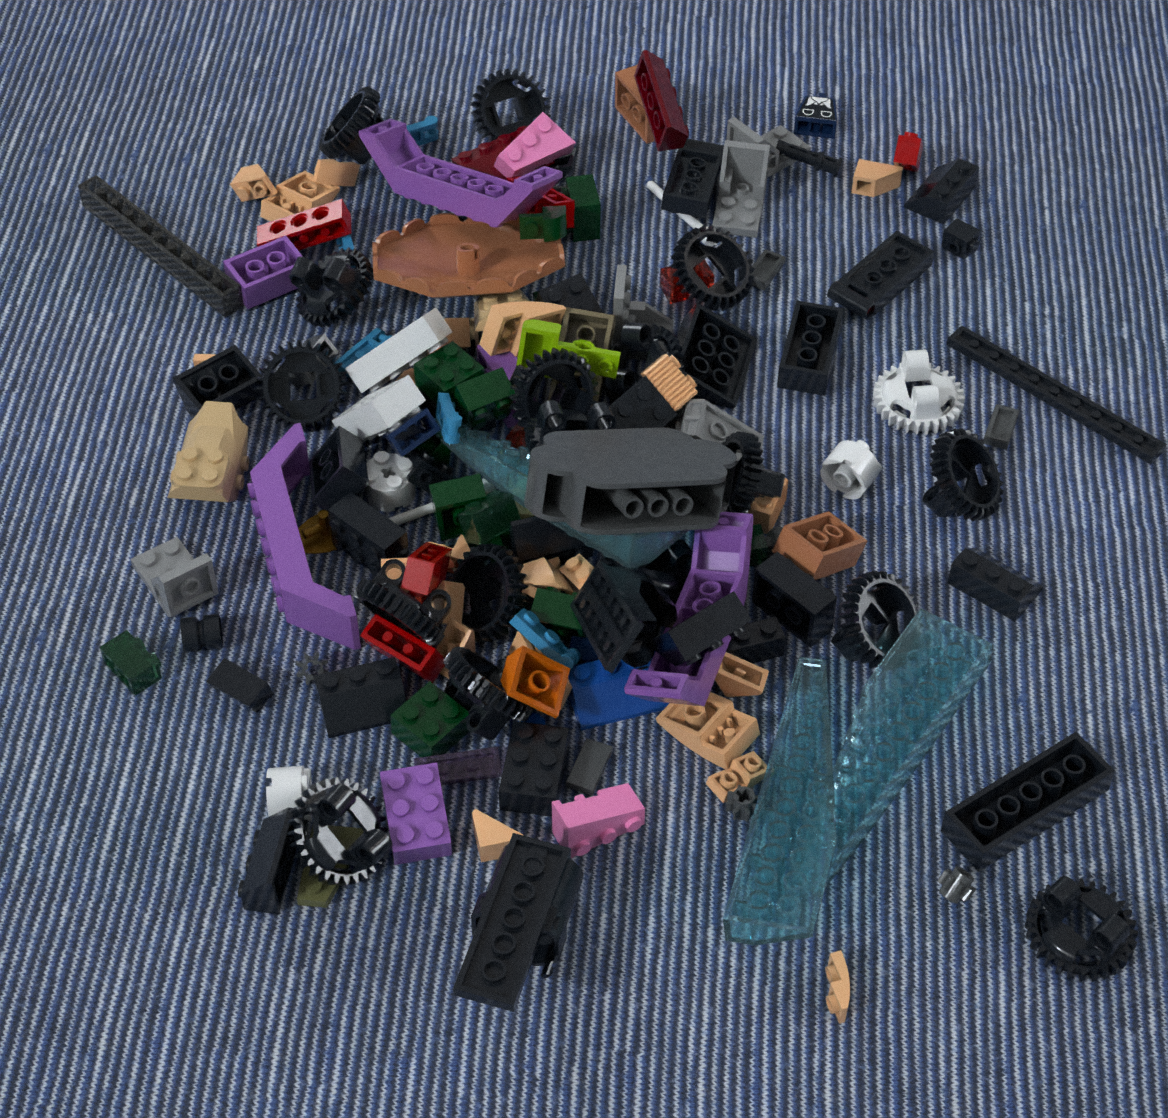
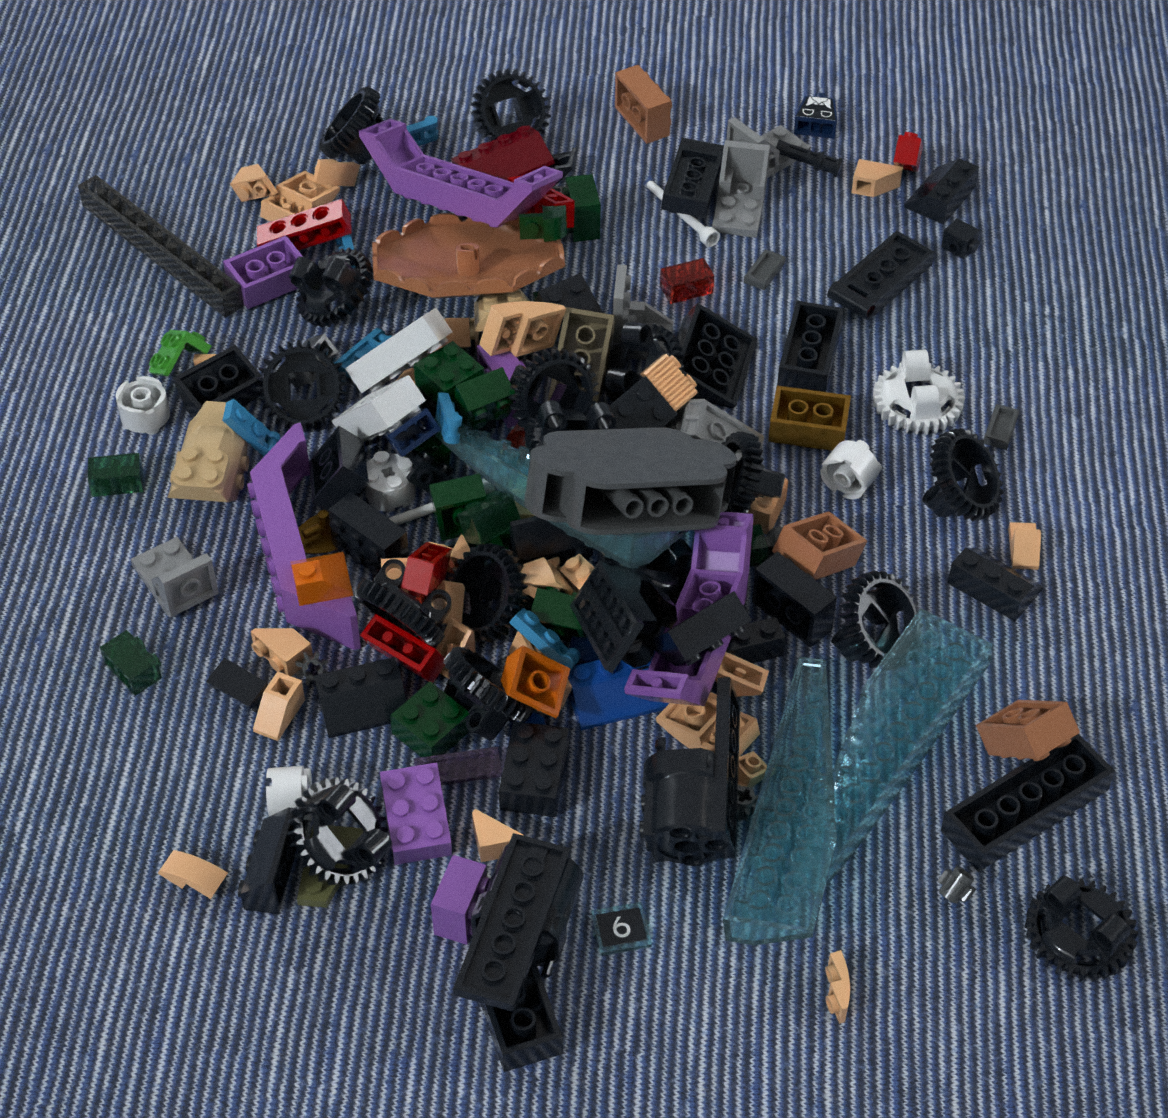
black wheel [180,613,223,653] -> none
bright pink wedge [494,112,576,178] -> none
lime plate [516,319,621,379] -> none
bright pink wedge [552,783,645,858] -> none
dark grey tile [566,738,613,796] -> none
dark red slope [634,50,689,152] -> none
black piece [671,225,755,311] -> none
black plate [946,326,1167,464] -> none
none -> clear green brick [88,453,143,497]
none -> white brick [116,376,170,435]
none -> bright green bracket [149,330,211,376]
none -> light nougat slope [158,850,228,899]
none -> dark azure plate [222,399,281,457]
none -> light nougat slope [251,628,313,676]
none -> light nougat slope [253,671,305,741]
none -> orange slope [290,552,353,606]
none -> medium lavender brick [431,855,490,945]
none -> black brick [480,958,563,1072]
none -> piece [591,902,652,956]
none -> black piece [639,677,740,866]
none -> pearl gold brick [768,386,851,451]
none -> nougat brick [976,700,1080,761]
none -> light nougat slope [1008,522,1041,570]

